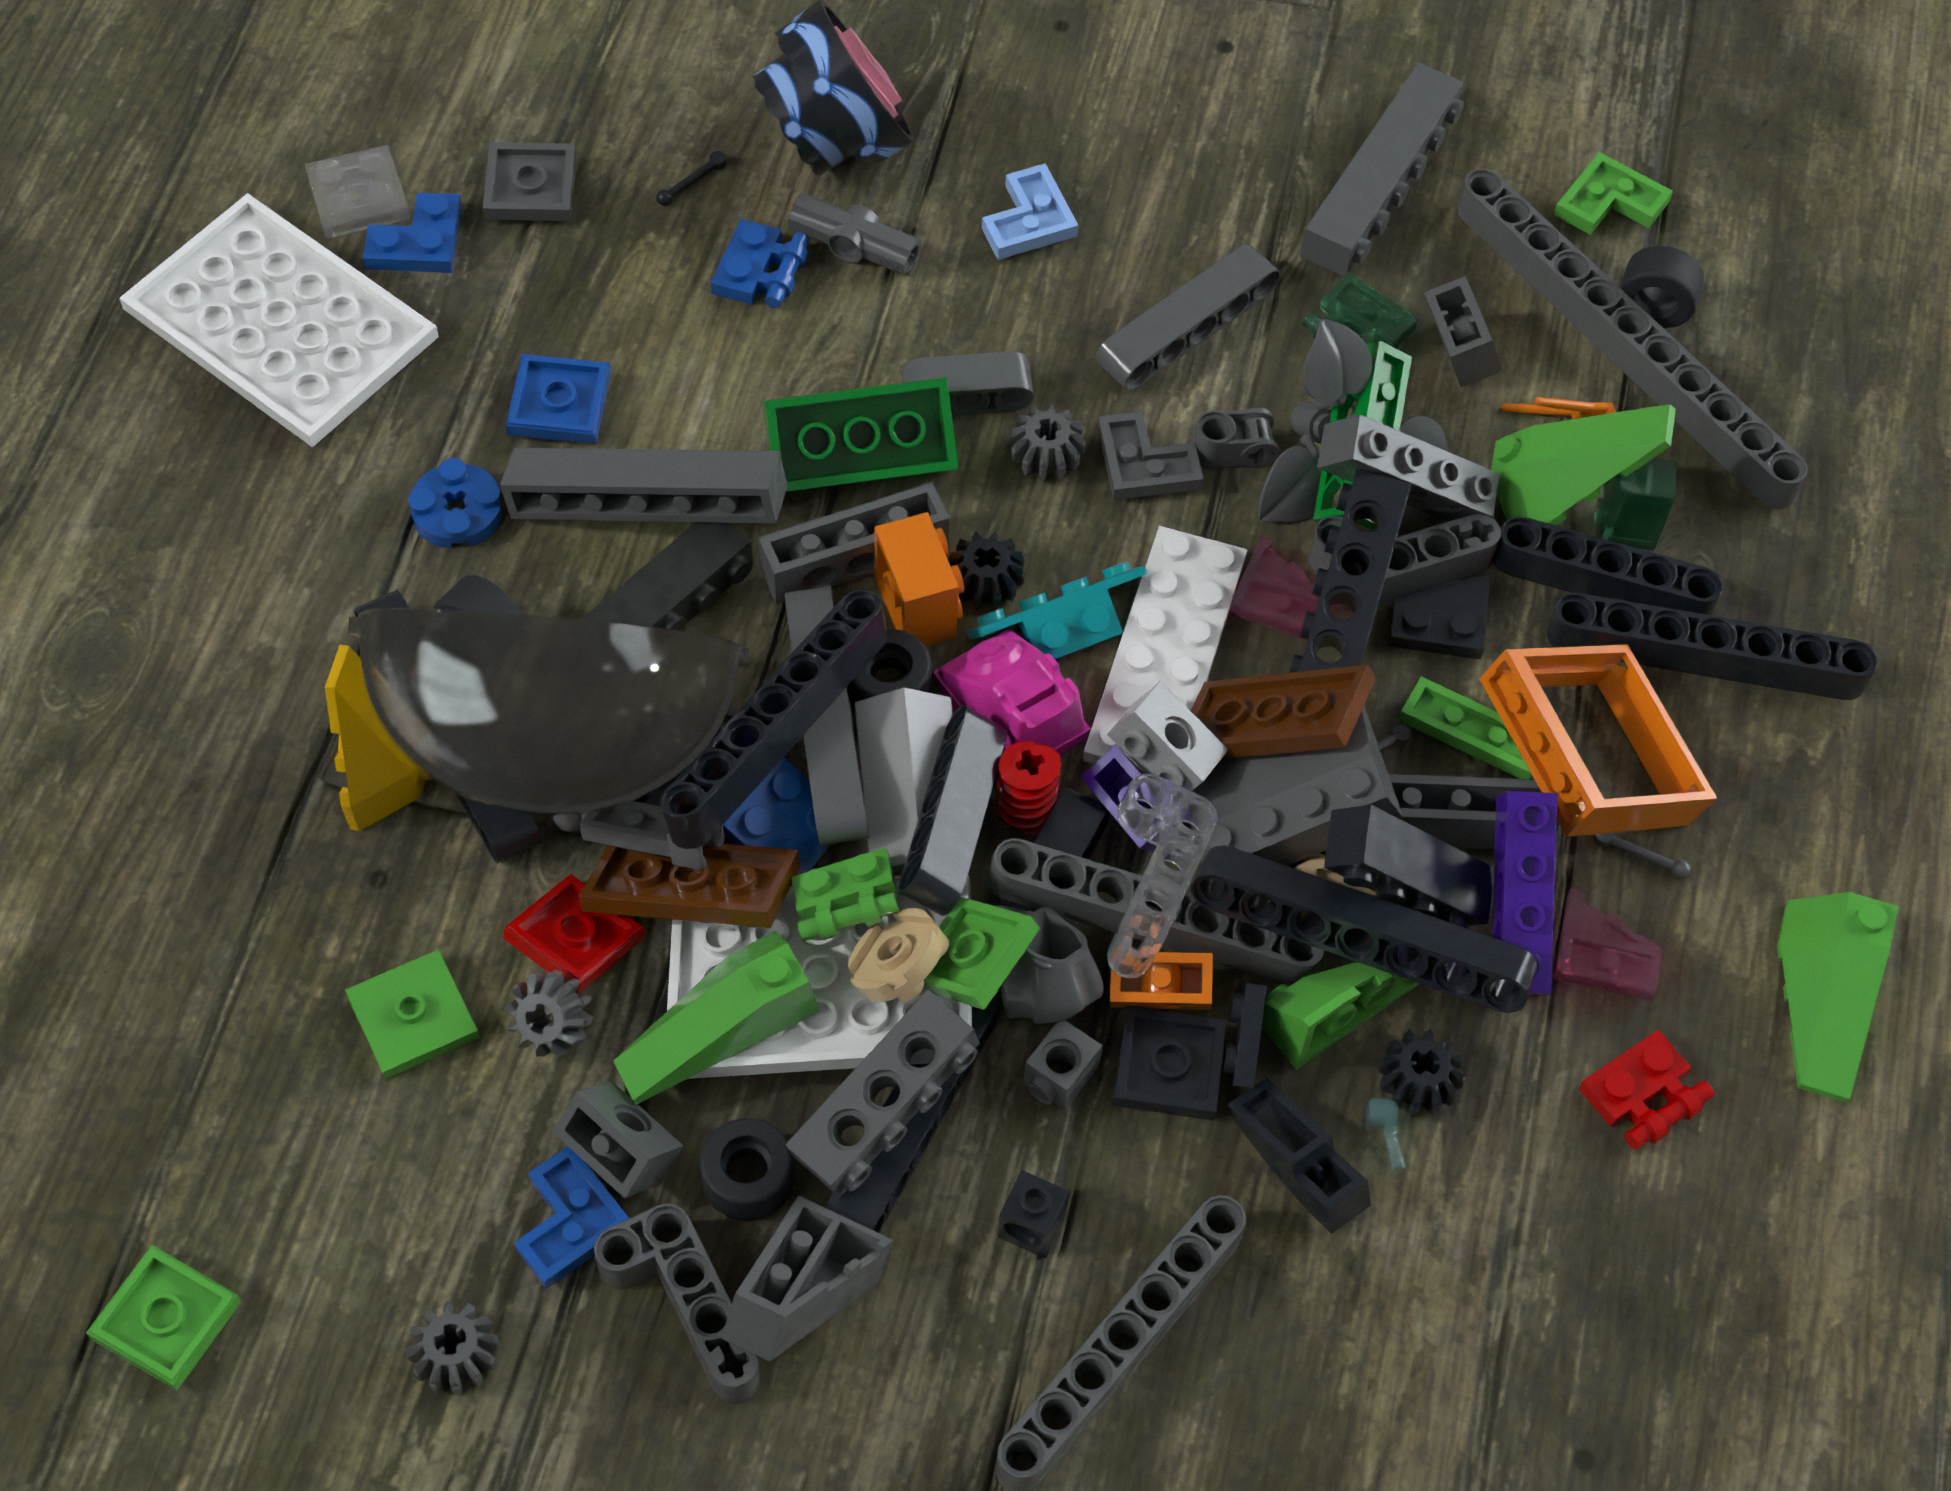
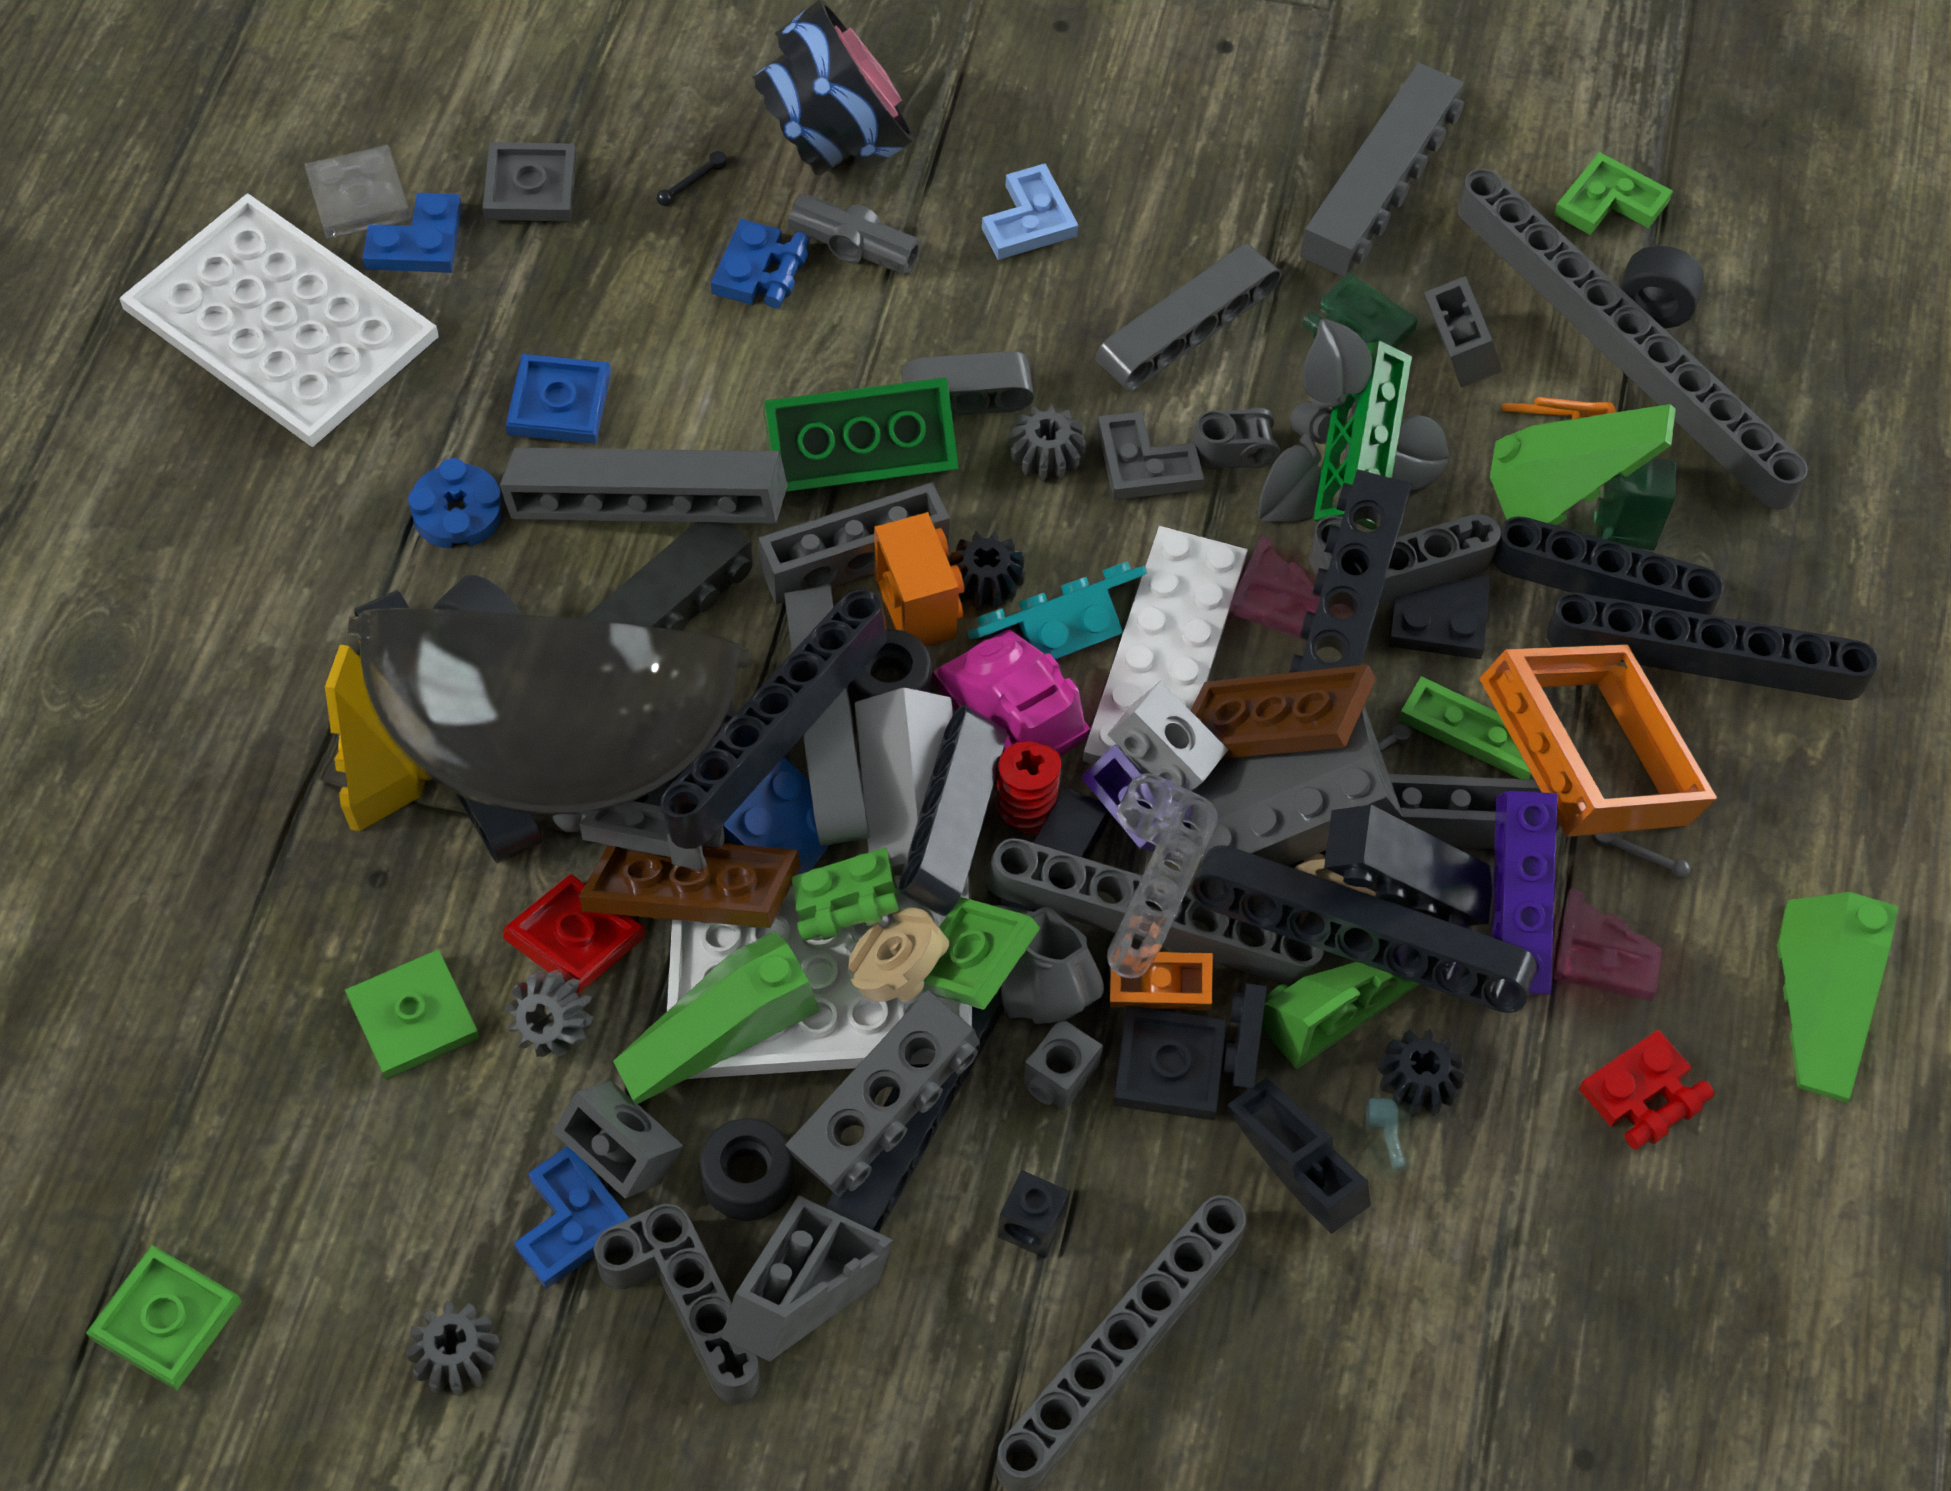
dark grey brick [1317,415,1500,522] -> none

